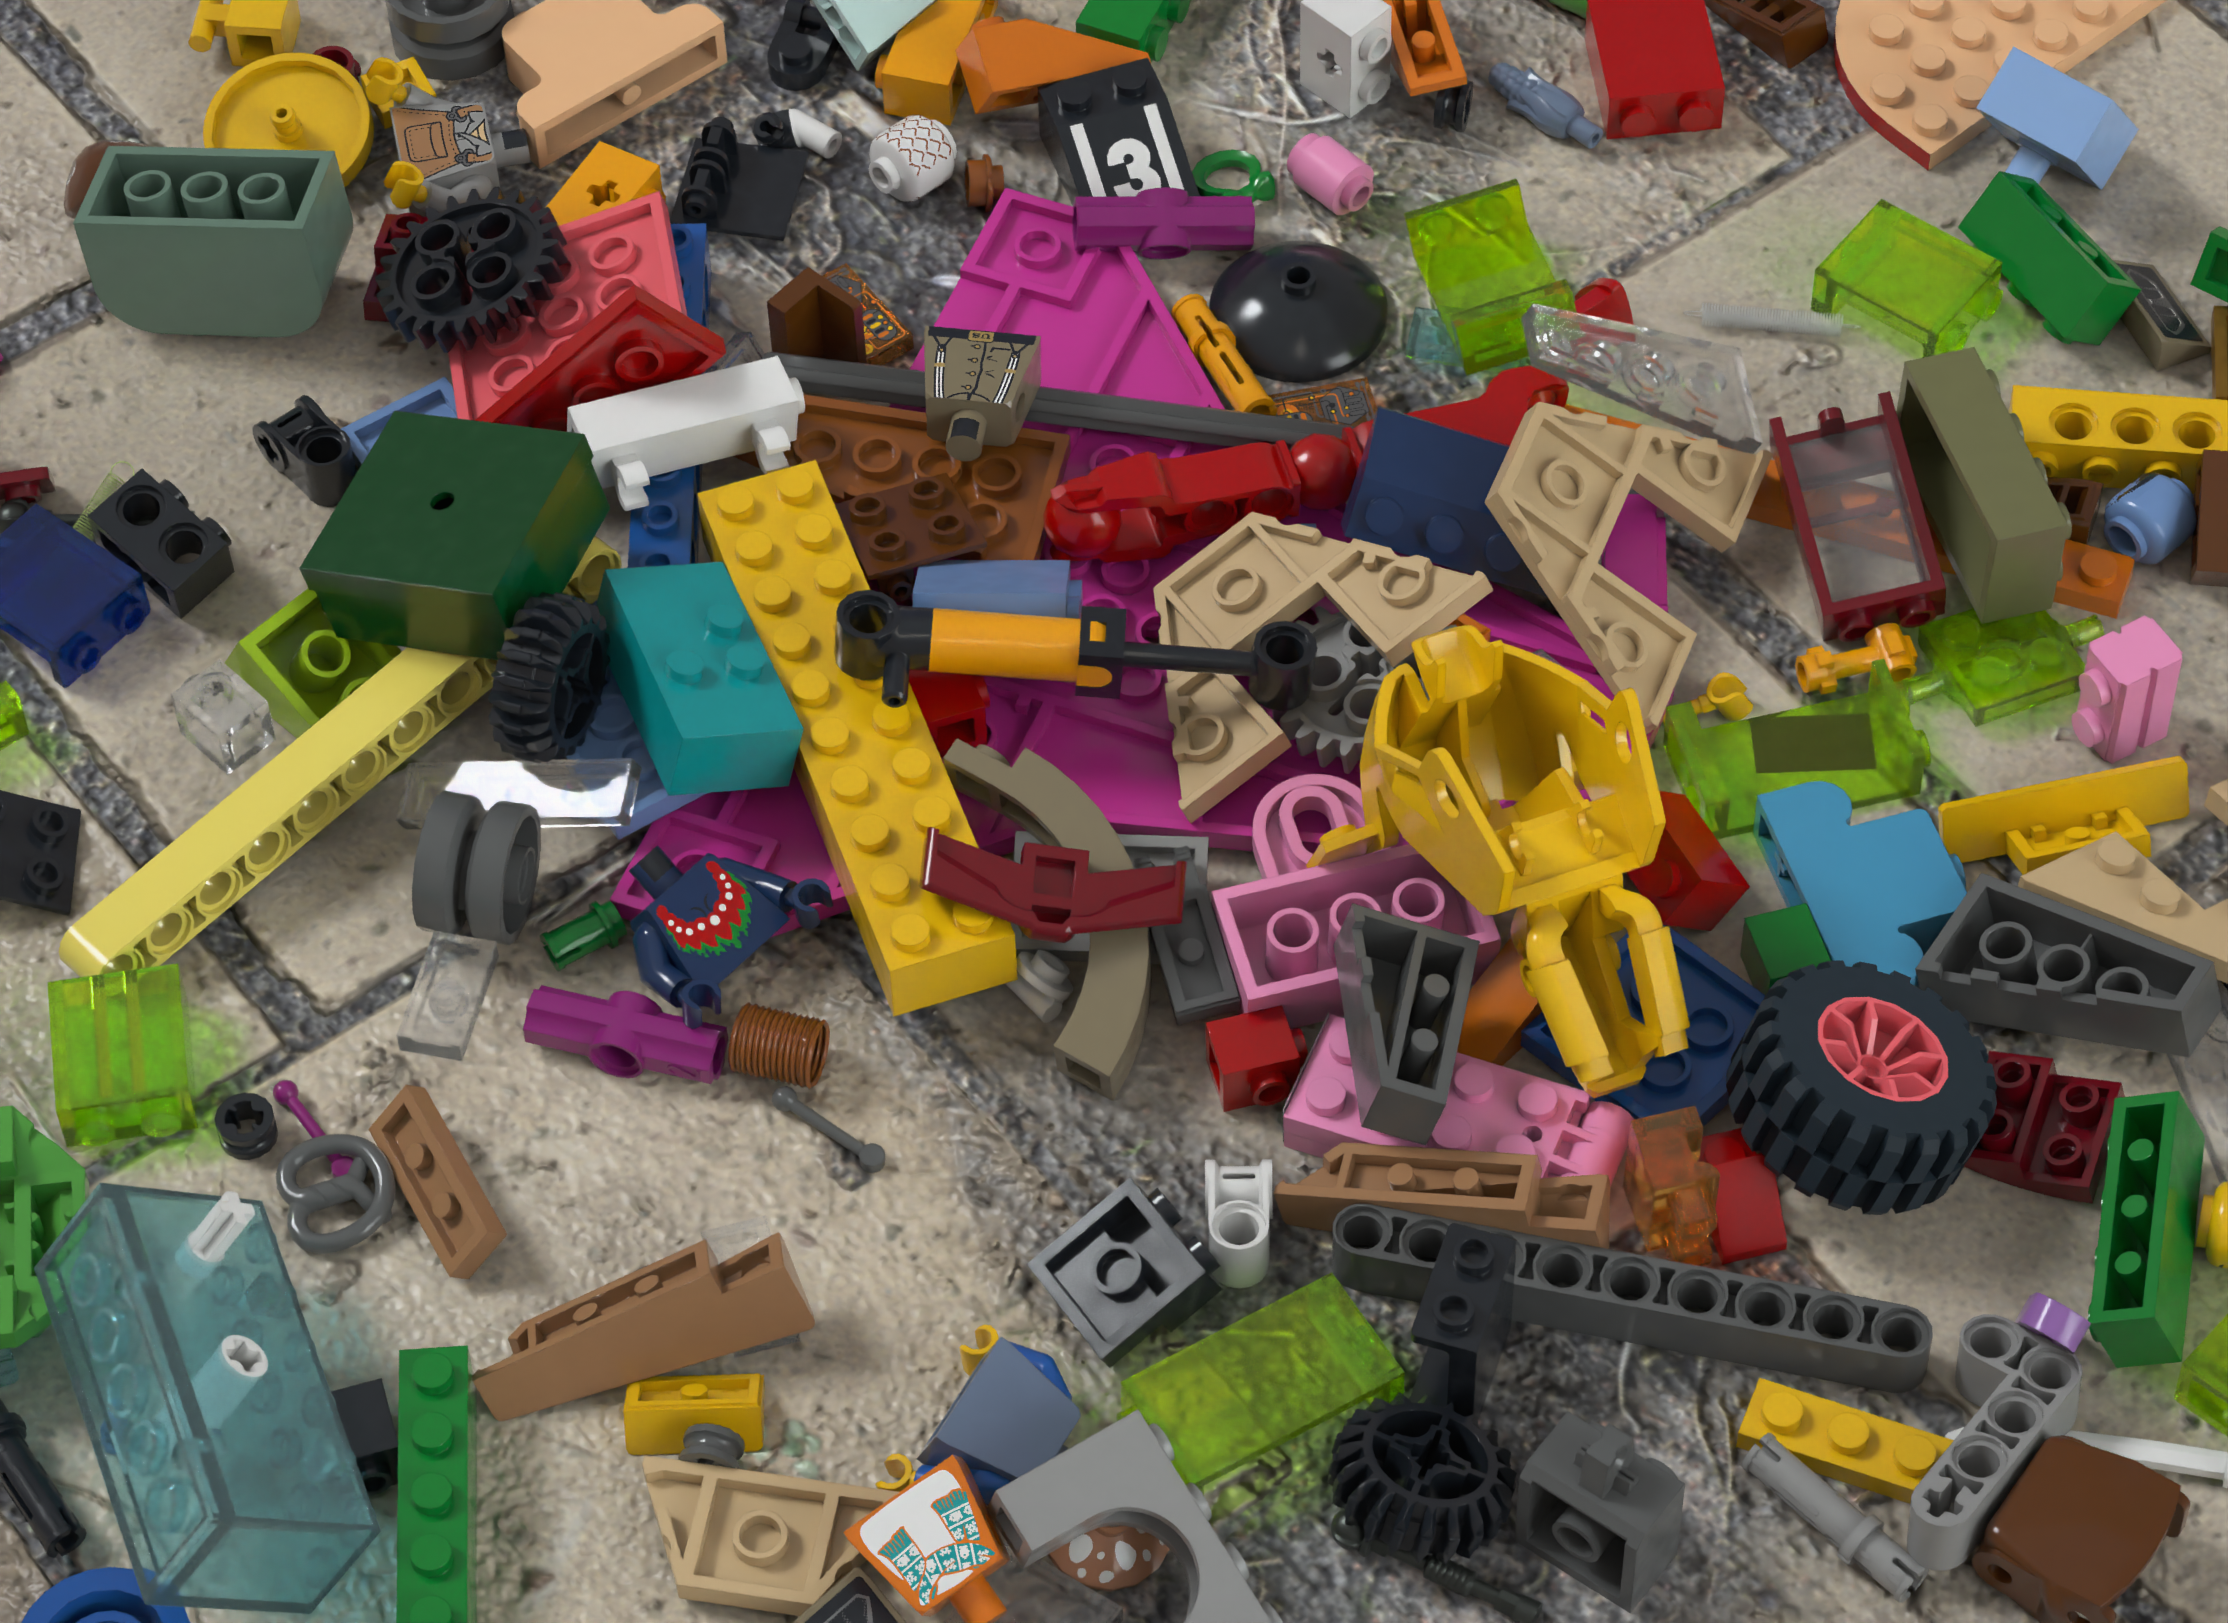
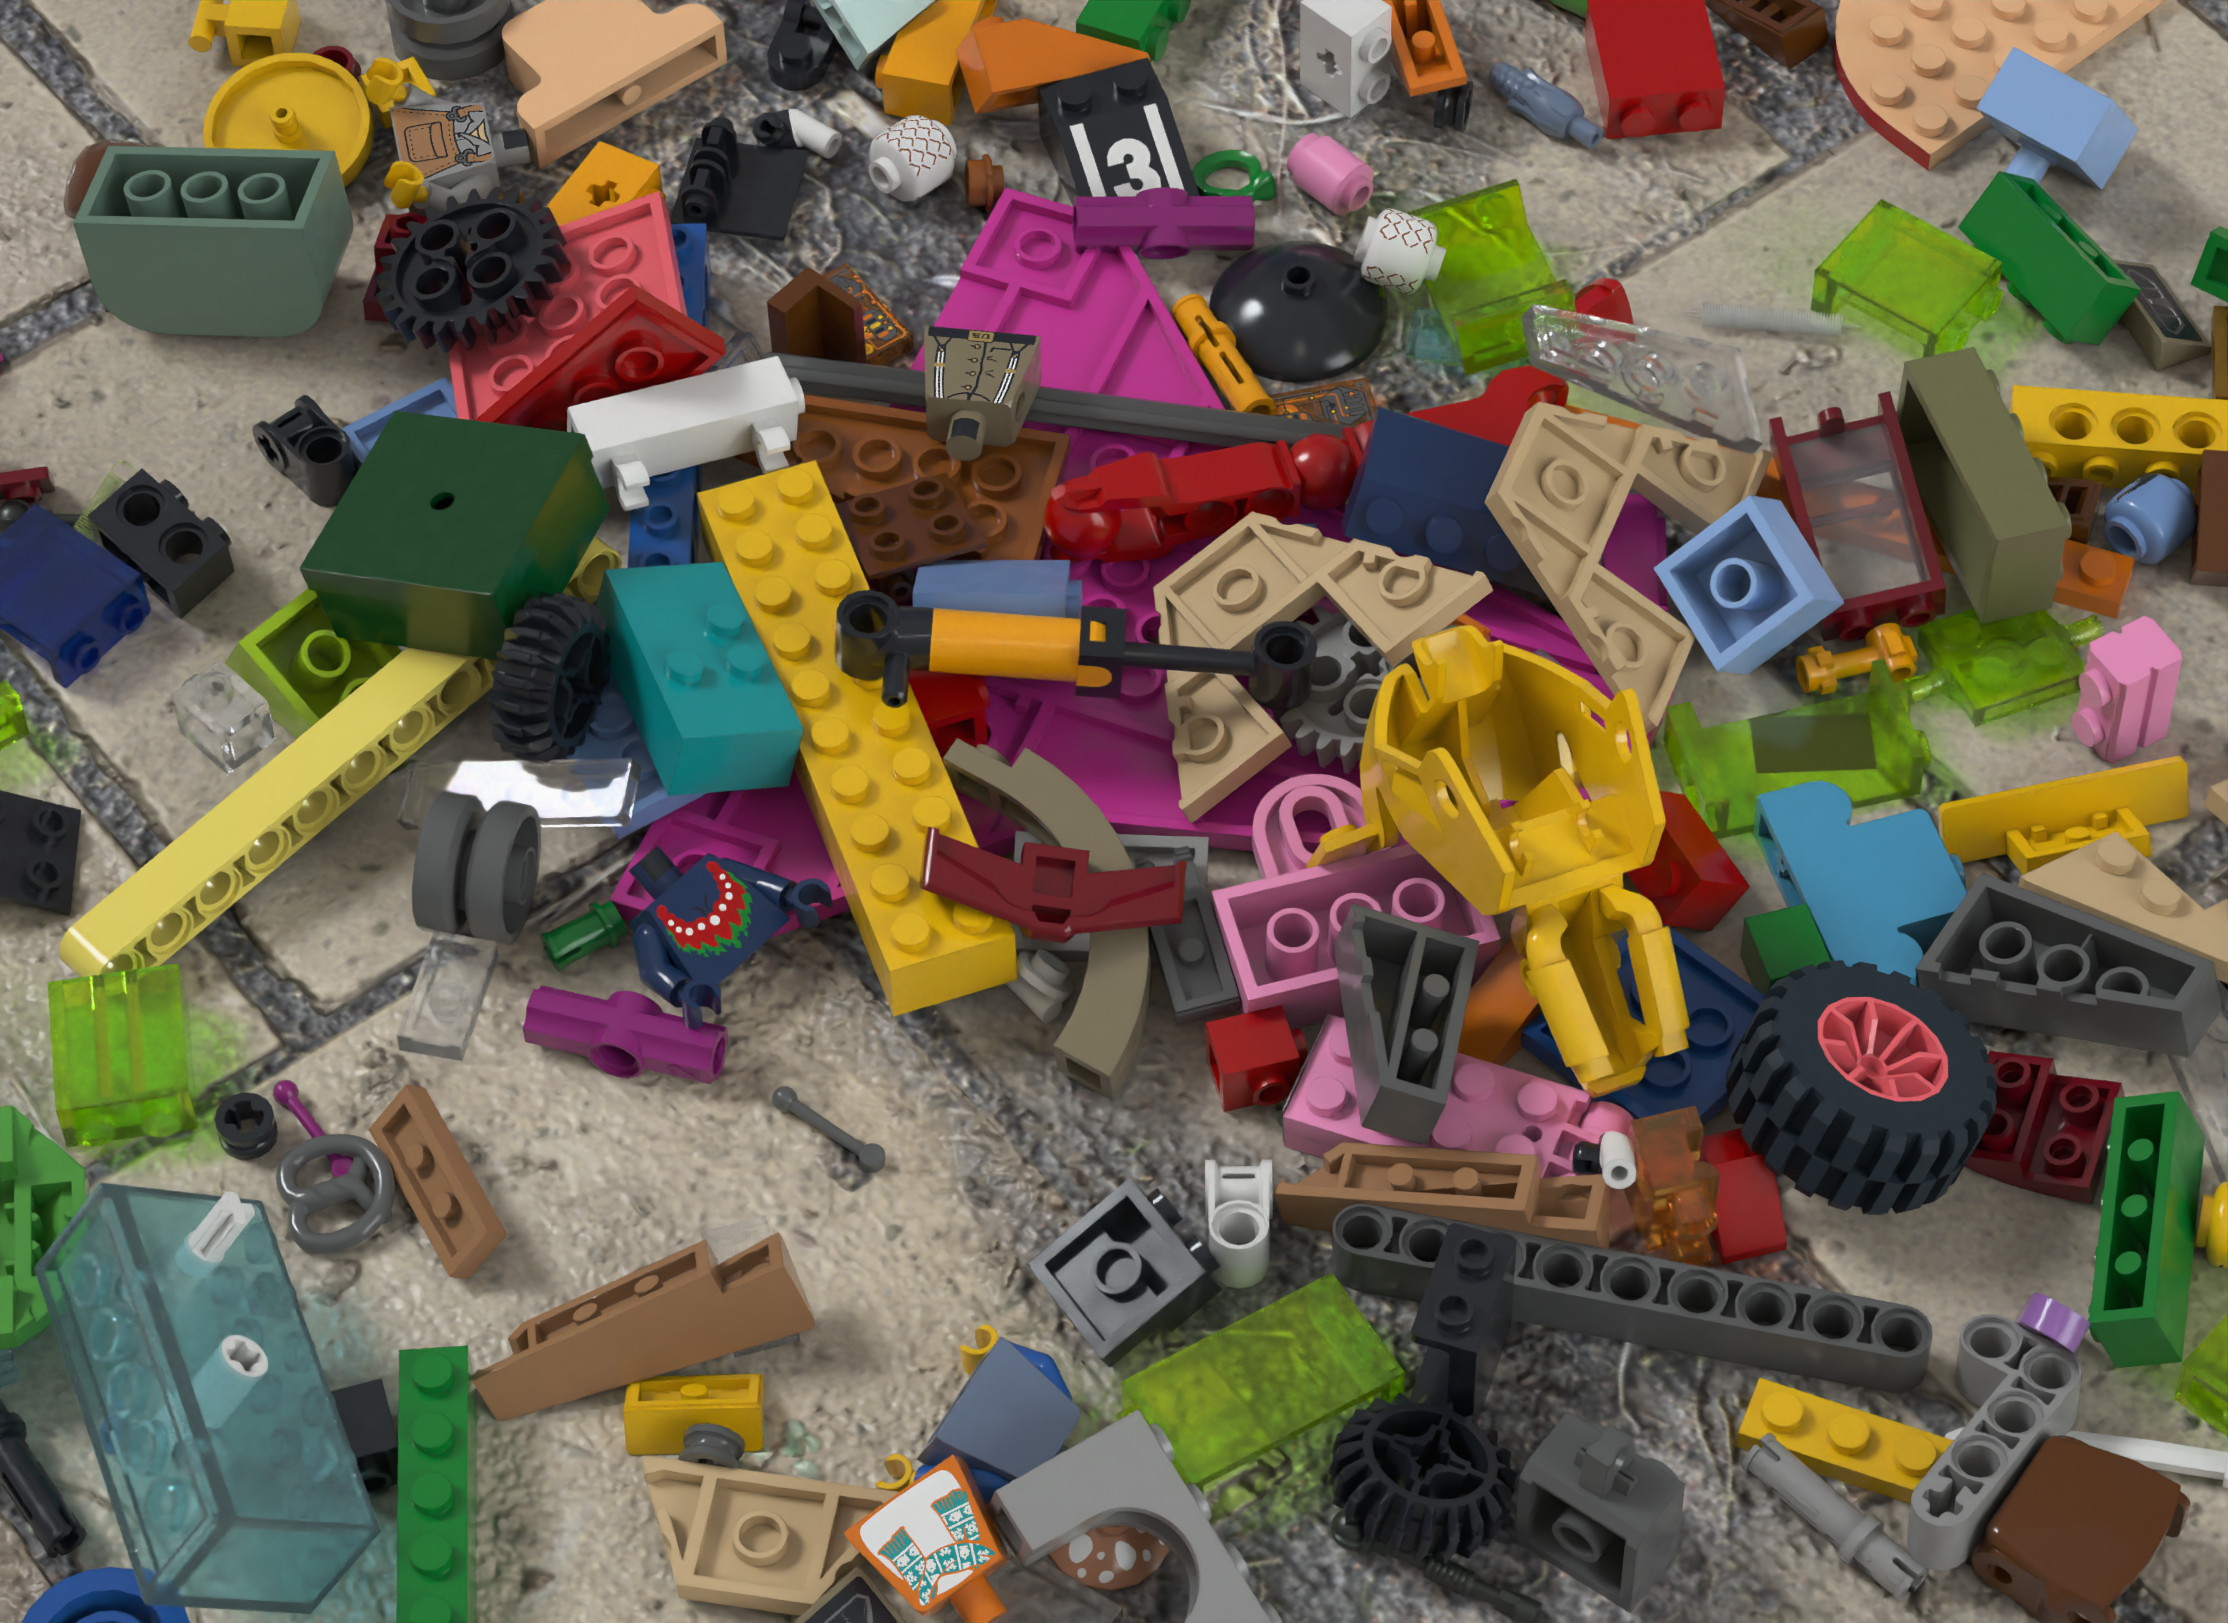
dark orange piece [728,1002,830,1089] -> none
yellow hand [1663,672,1753,726] -> none
none -> white head [1353,208,1446,294]
none -> white arm [1572,1131,1636,1189]
none -> light blue brick [1654,495,1844,675]

